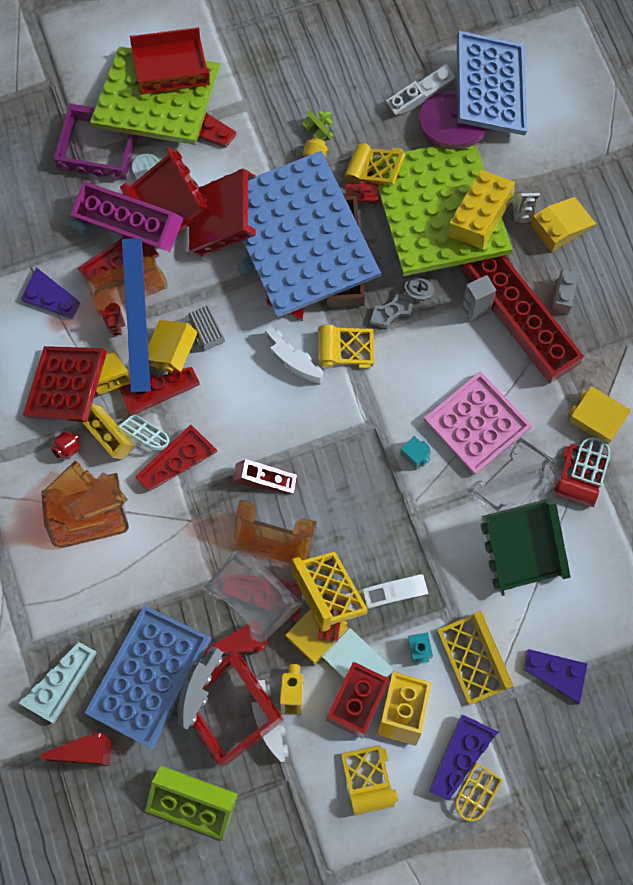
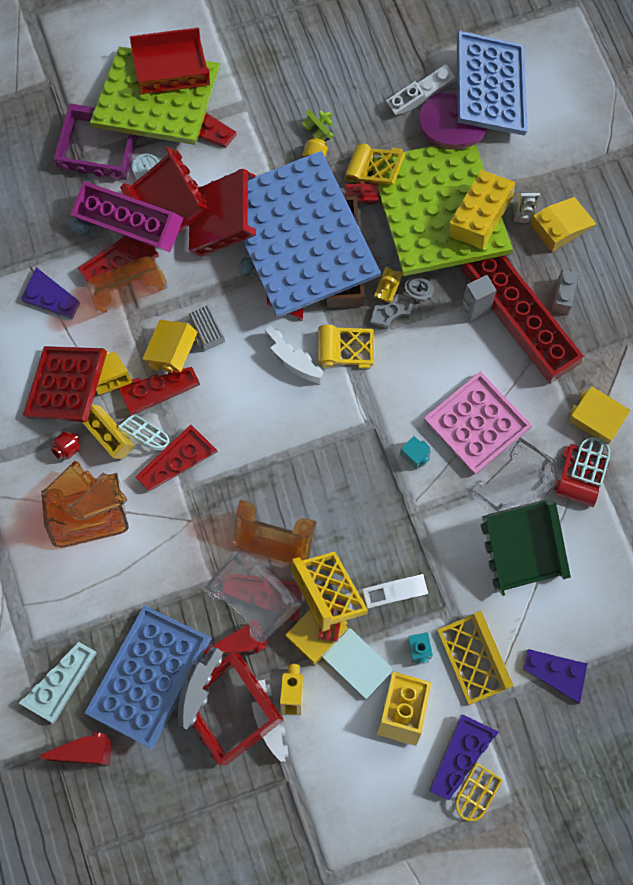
red hips [101,303,126,336] -> none
blue tile [122,238,151,392] -> none
lime slope [145,766,238,840] -> none
slope [232,459,297,494] -> none
red slope [326,661,390,739] -> none
yellow piece [341,745,398,816] -> none
none -> yellow hips [374,267,403,303]

